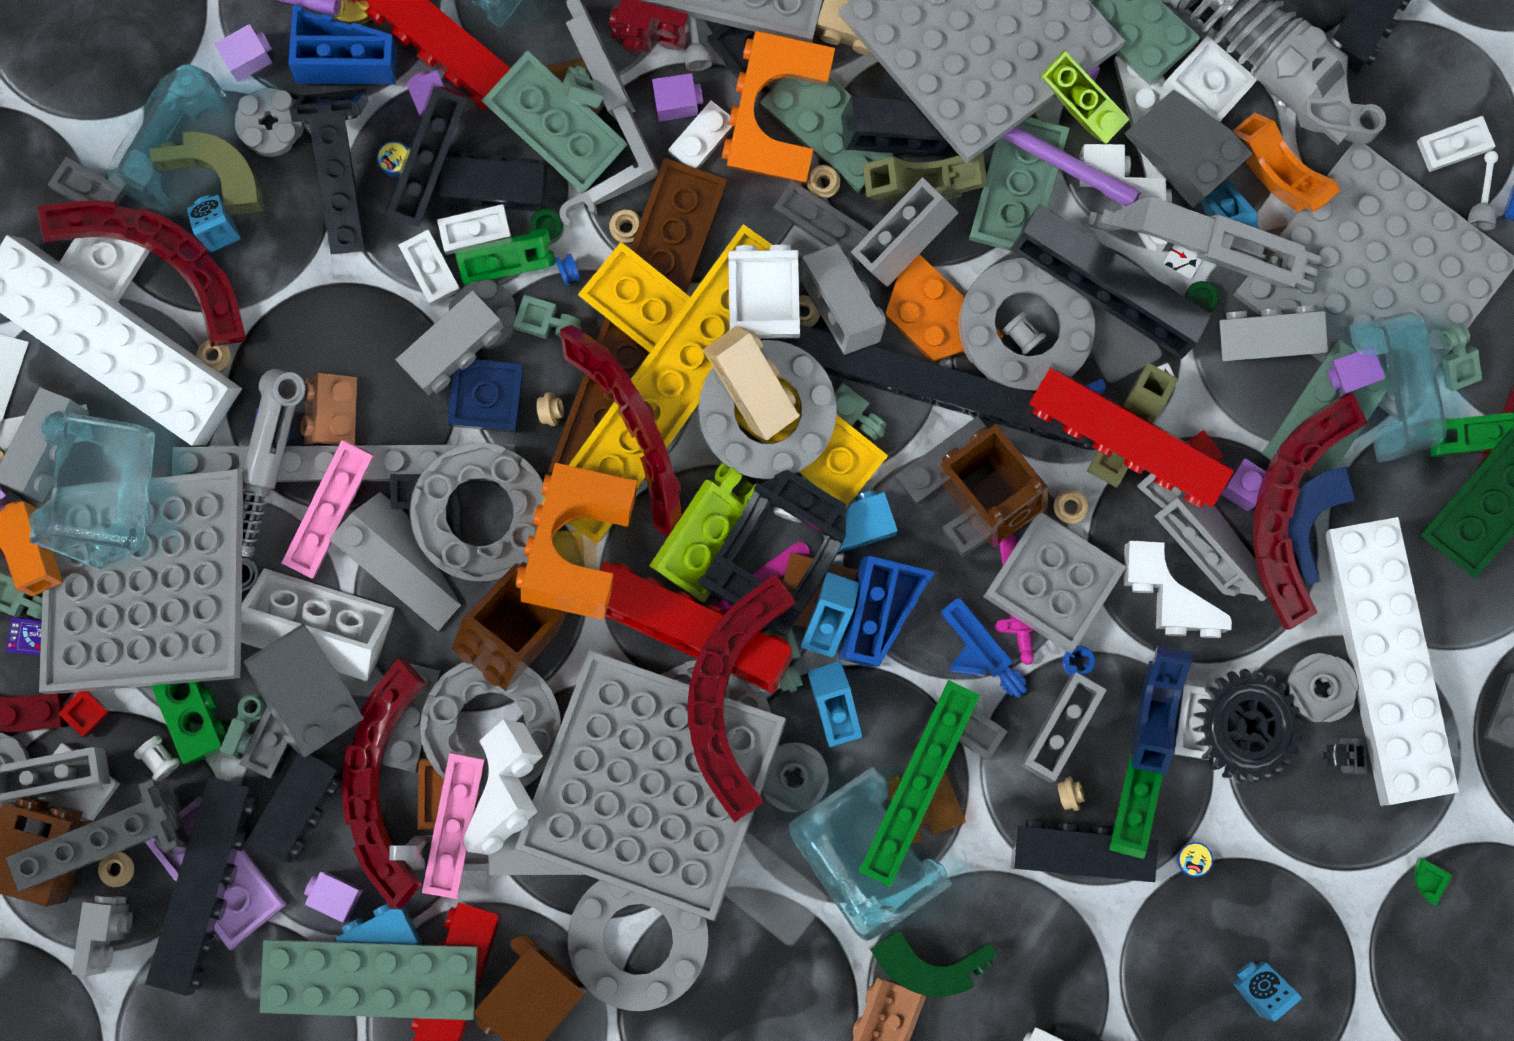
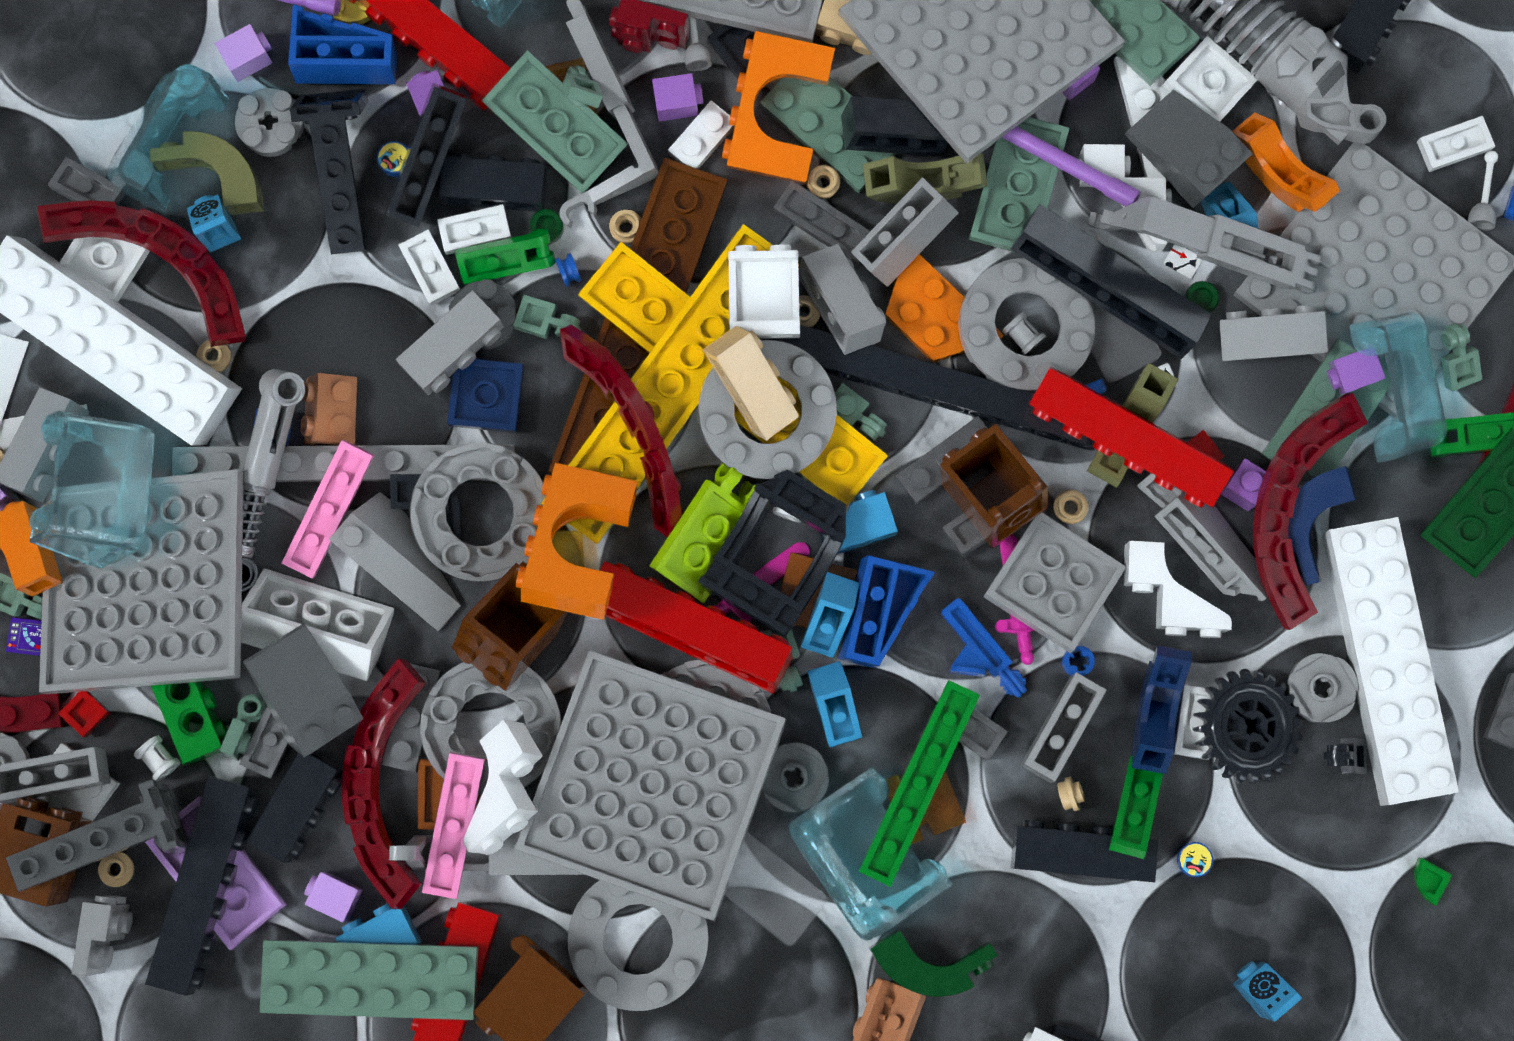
tan plate [537,392,564,426] -> none
dark red plate [687,574,797,823] -> none
lime slope [1040,50,1129,144] -> none

